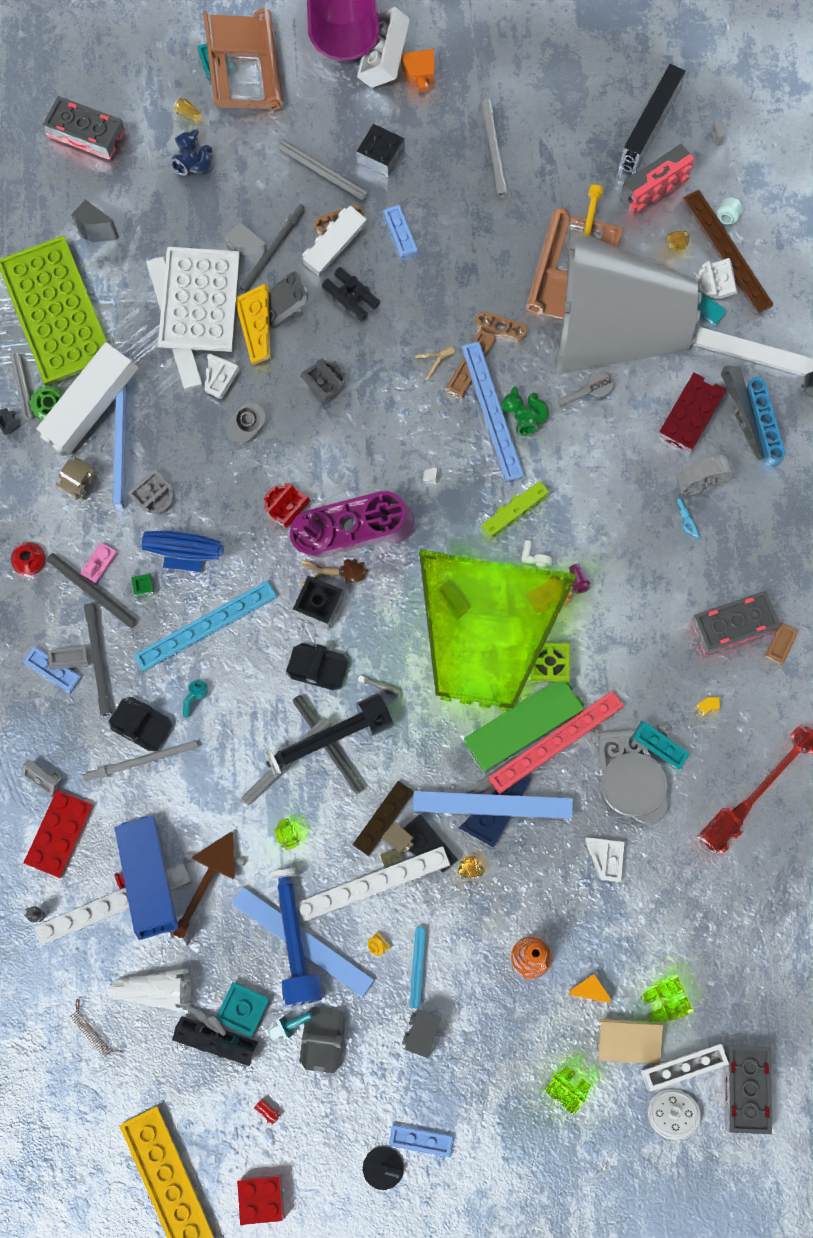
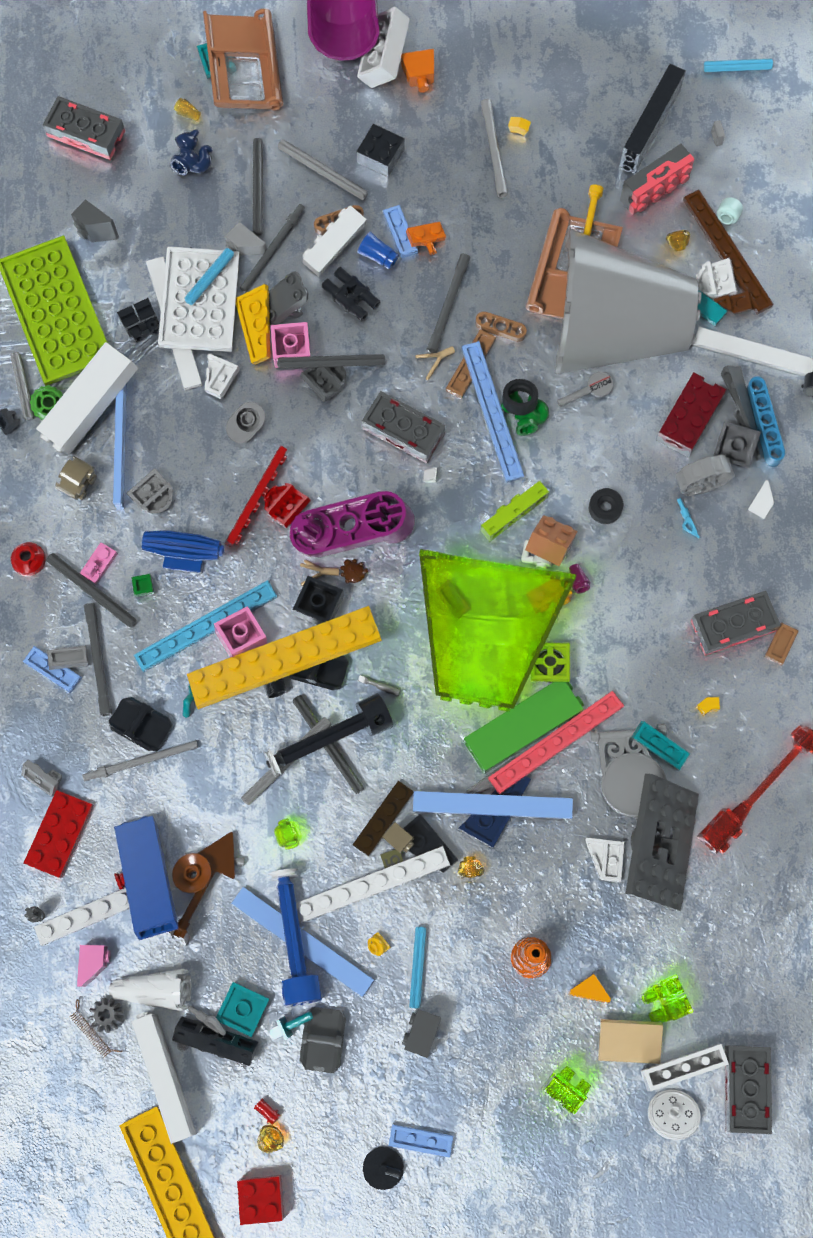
none -> bright pink slope [77,945,111,987]
none -> flat silver gear [88,998,124,1033]
none -> black hips [117,298,159,342]
none -> white brick [131,1012,196,1144]
none -> dark orange dish [172,853,212,893]
none -> medium azure axle [184,248,234,305]
none -> yellow plate [187,606,382,709]
none -> bright pink brick [214,606,267,658]
none -> red plate [224,446,287,547]
none -> dark grey axle [253,138,263,236]
none -> clear yellow cone [257,1125,284,1153]
none -> black piece [263,678,287,698]
none -> bright pink brick [271,322,311,368]
none -> dark grey axle [277,354,386,369]
none -> blue plant [357,232,399,269]
none -> dark grey piece [362,391,445,464]
none -> orange plate [406,222,446,255]
none -> dark grey piece [426,253,470,353]
none -> black tyre [502,379,538,415]
none -> yellow piece [508,117,531,136]
none -> nougat brick [525,515,578,566]
none -> black tyre [588,488,624,524]
none -> dark grey plate [625,773,699,911]
none -> medium azure axle [703,59,773,72]
none -> black brick [713,421,761,468]
none -> reddish brown slope [714,291,754,314]
none -> white slope [748,480,774,519]

